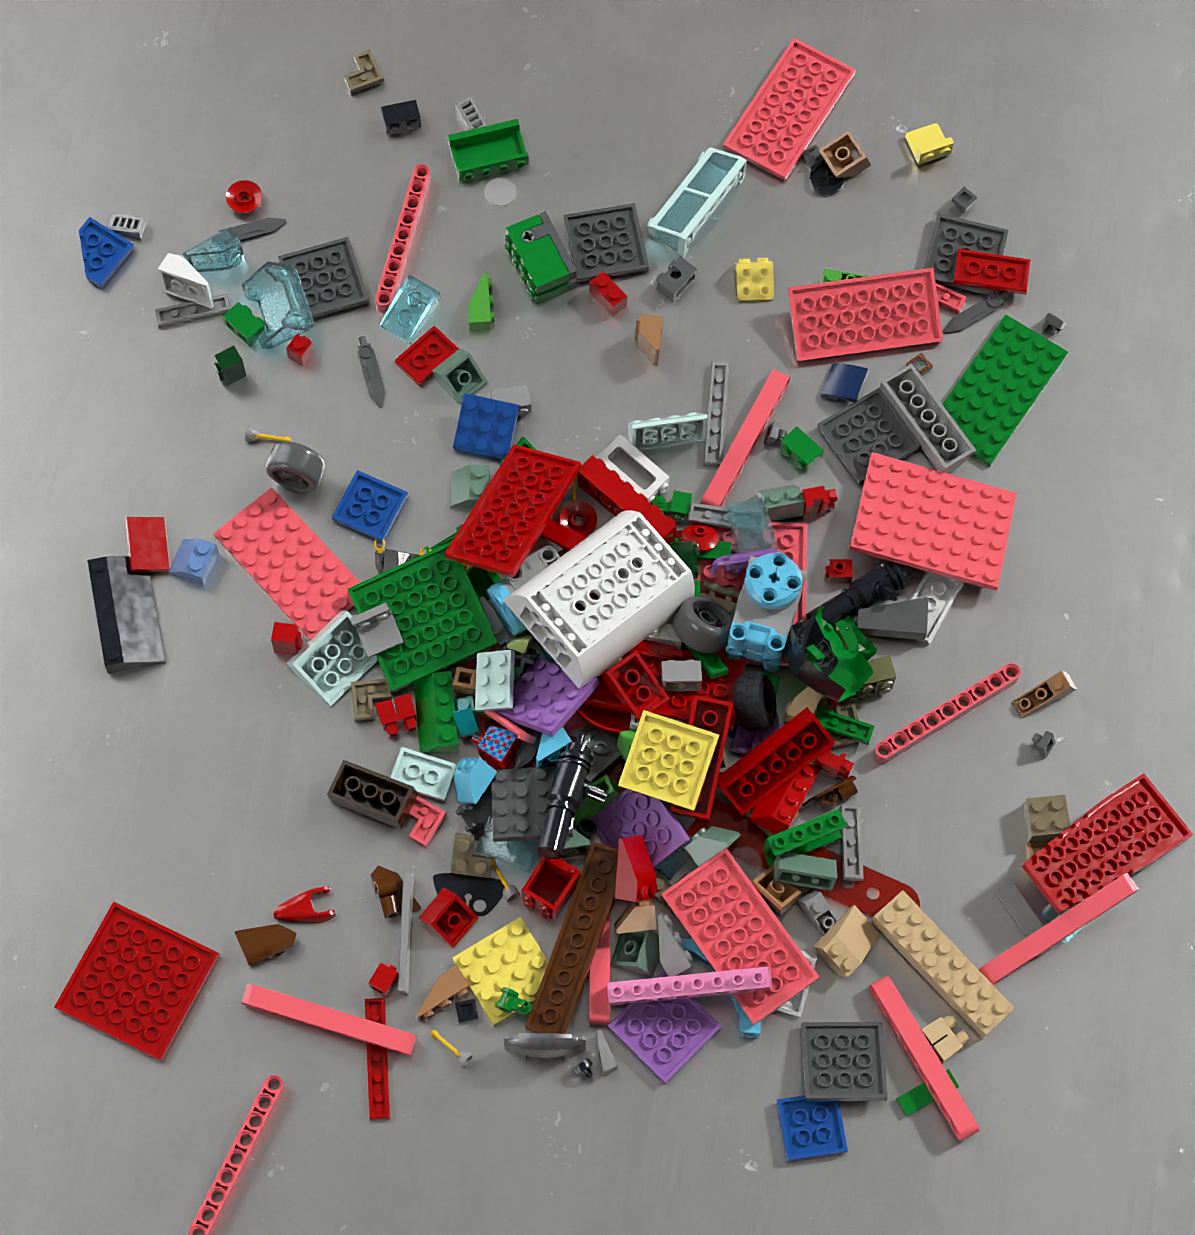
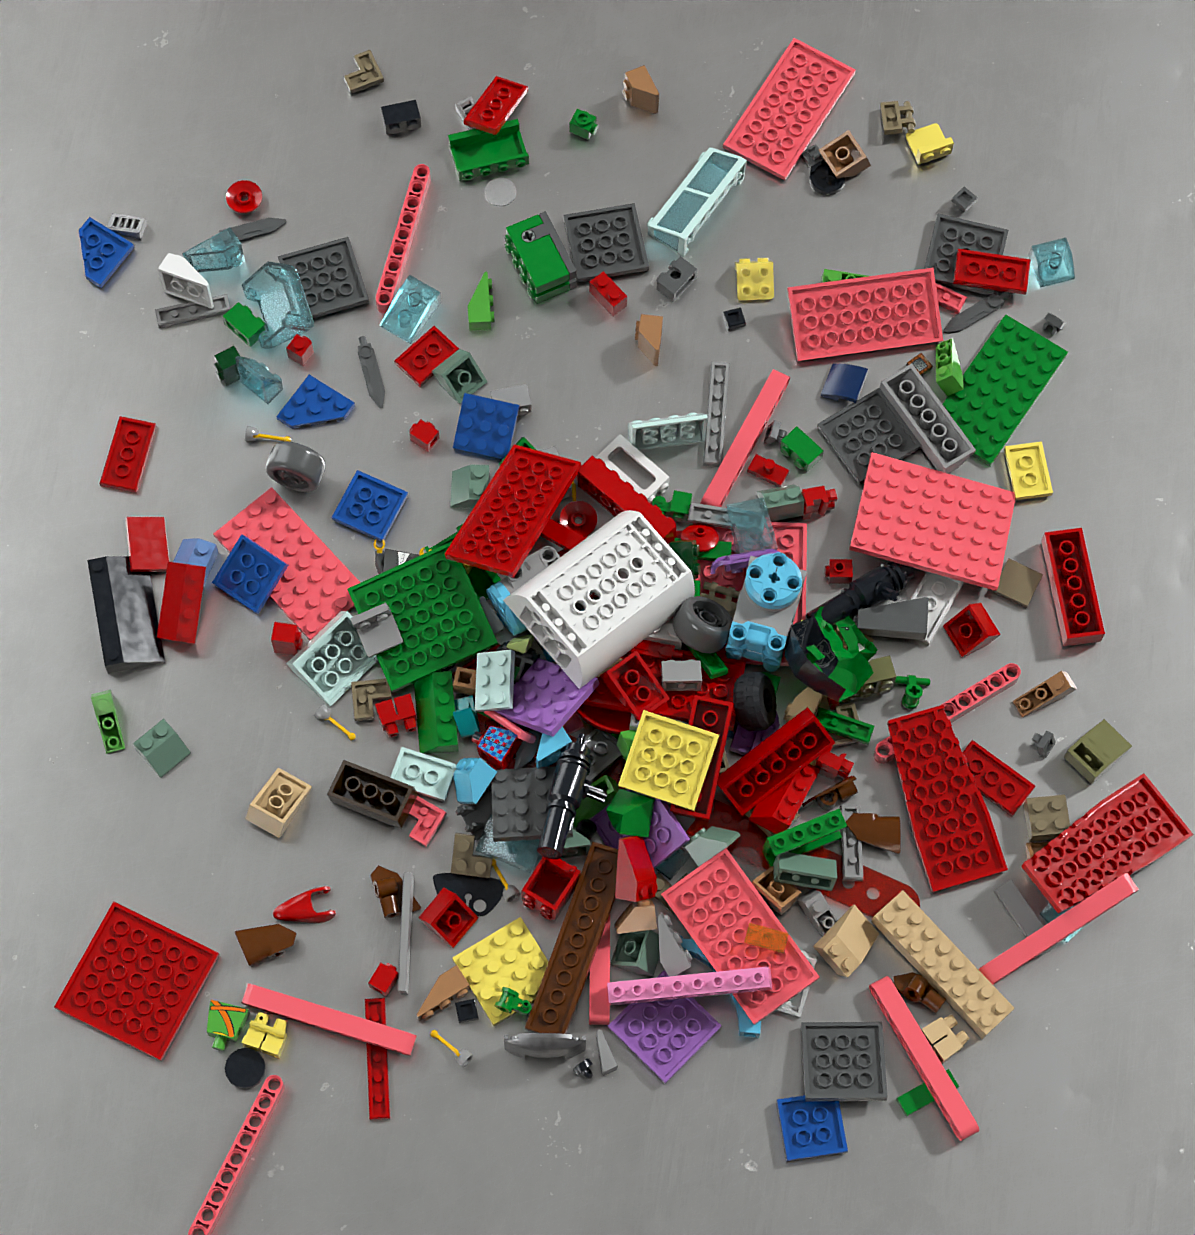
none -> bright green slope [91,689,125,754]
none -> red tile [99,416,157,493]
none -> sand green slope [133,718,191,778]
none -> red slope [157,561,206,644]
none -> torso [207,1000,250,1051]
none -> blue plate [212,534,289,614]
none -> black tile [225,1048,266,1089]
none -> clear light blue slope [235,356,283,404]
none -> light yellow hips [241,1012,287,1059]
none -> tan slope [245,768,312,838]
none -> blue plate [276,374,355,429]
none -> hinge [314,704,356,740]
none -> red brick [409,419,440,453]
none -> red tile [464,76,528,135]
none -> green brick [569,109,598,140]
none -> green slope [606,789,655,837]
none -> medium nougat slope [622,65,659,113]
none -> black tile [723,307,746,330]
none -> clear yellow tile [744,923,789,954]
none -> red tile [747,454,789,487]
none -> reddish brown panel [846,813,901,854]
none -> dark tan plate [880,101,916,135]
none -> red wing [887,705,1008,893]
none -> reddish brown panel [892,972,946,1013]
none -> green piece [895,675,930,709]
none -> bright green slope [936,338,964,396]
none -> red slope [943,603,1001,657]
none -> red tile [962,740,1035,817]
none -> dark tan tile [992,558,1043,608]
none -> light yellow plate [1004,441,1053,501]
none -> clear light blue slope [1028,238,1075,288]
none -> red brick [1041,528,1105,647]
none -> olive slope [1064,719,1132,784]

